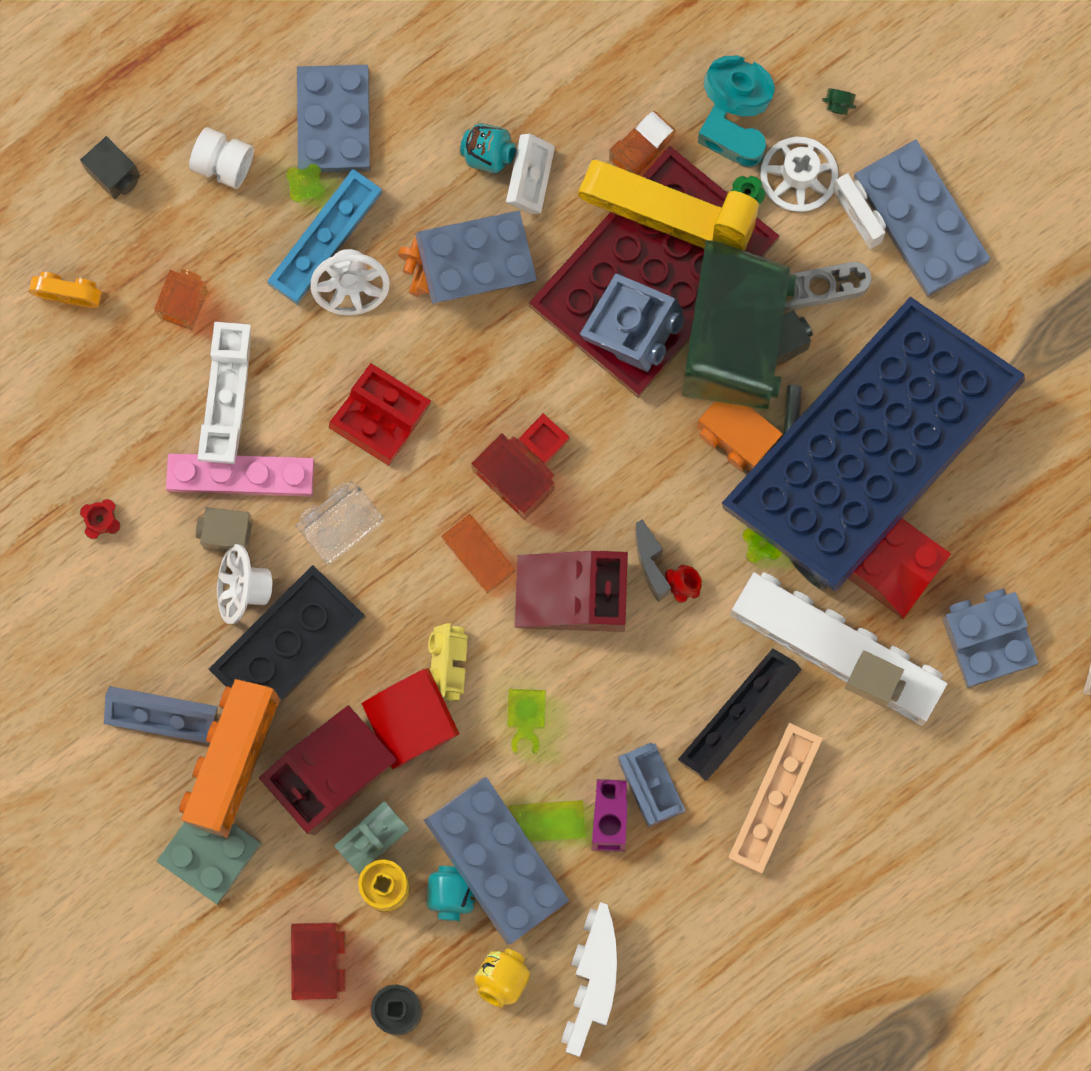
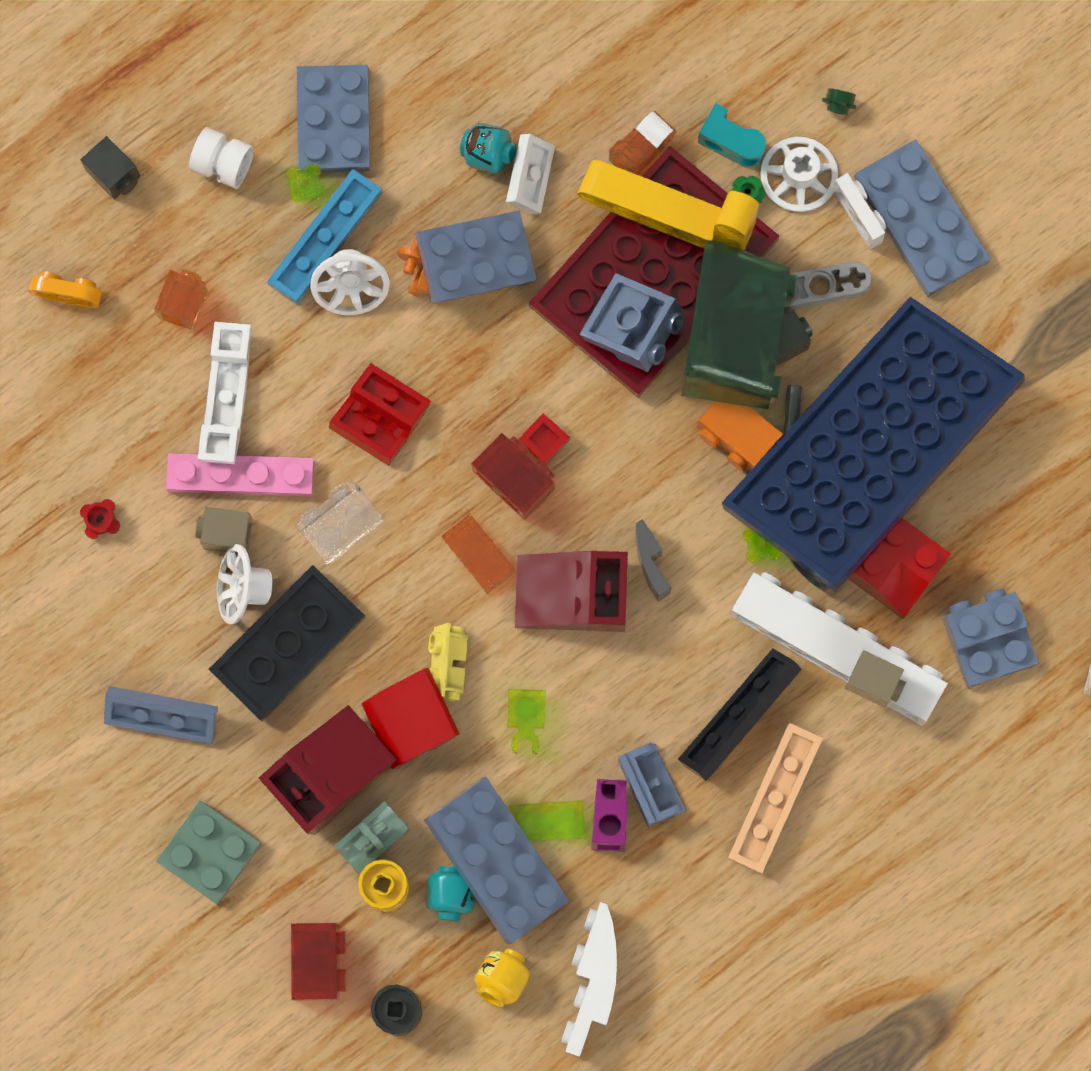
orange slope [179,679,280,839] -> none
red plate [665,565,702,603] -> none
teal tile [704,55,775,116] -> none

